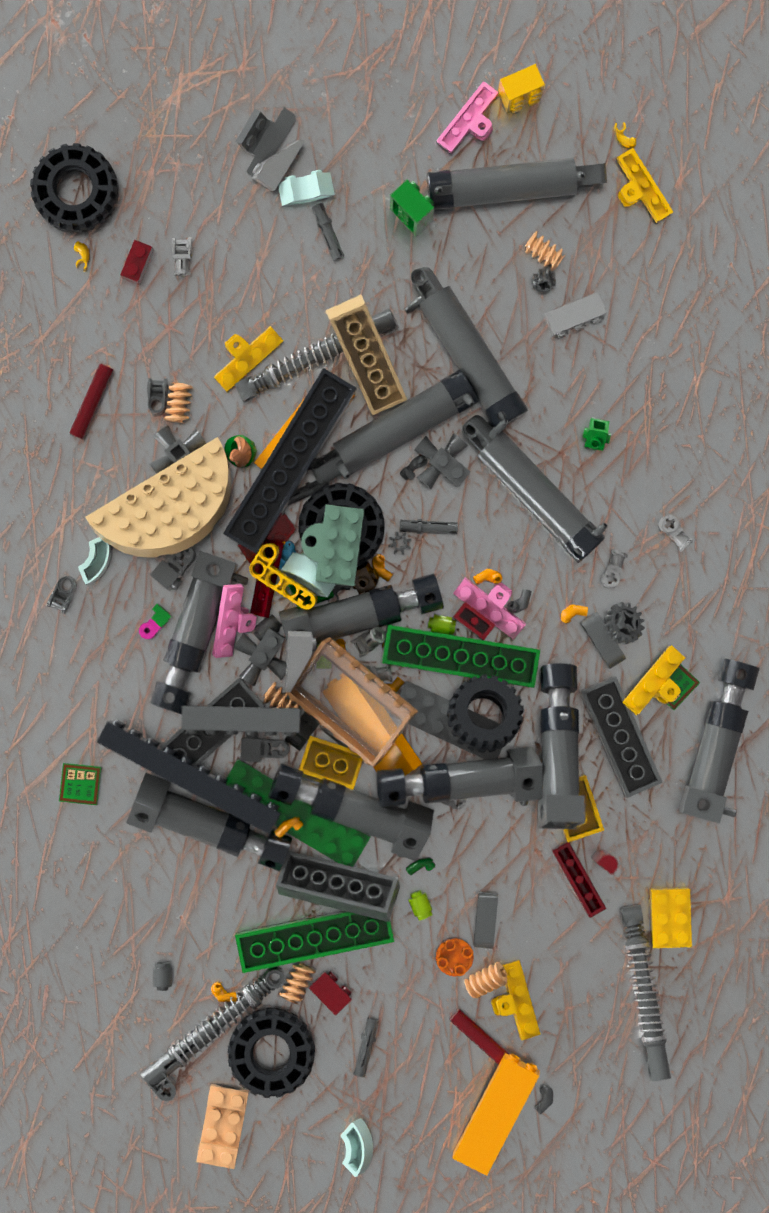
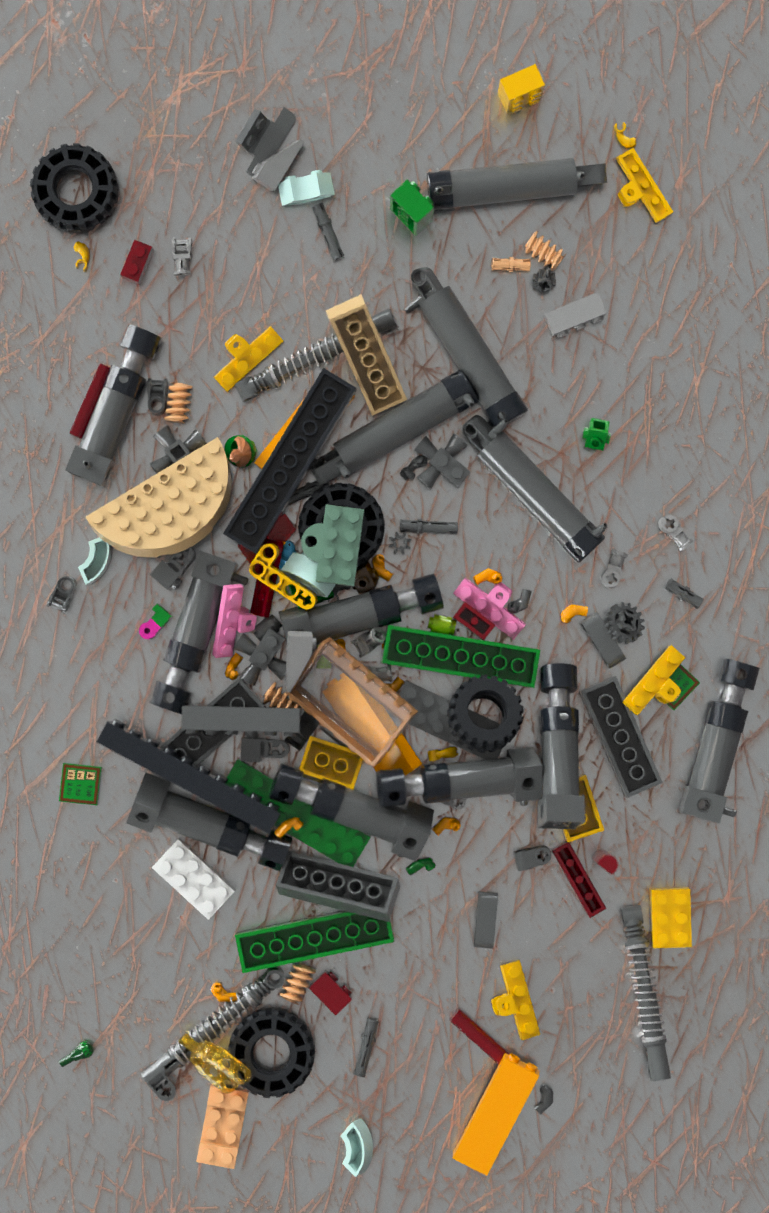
dark grey brick [153,962,172,991] -> none
lime brick [408,890,433,920] -> none
bright pink plate [436,81,499,154] -> none
orange dish [436,938,474,977] -> none
light nougat piece [465,962,507,999] -> none
none -> dark green piece [59,1041,94,1067]
none -> dark grey piece [65,324,162,487]
none -> white brick [152,838,236,920]
none -> clear yellow piece [179,1033,251,1094]
none -> light orange arm [225,652,243,680]
none -> yellow arm [428,747,459,761]
none -> light orange arm [432,817,461,836]
none -> light nougat pin [491,257,531,272]
none -> dark grey piece [513,845,551,871]
none -> dark grey pin [665,578,704,609]

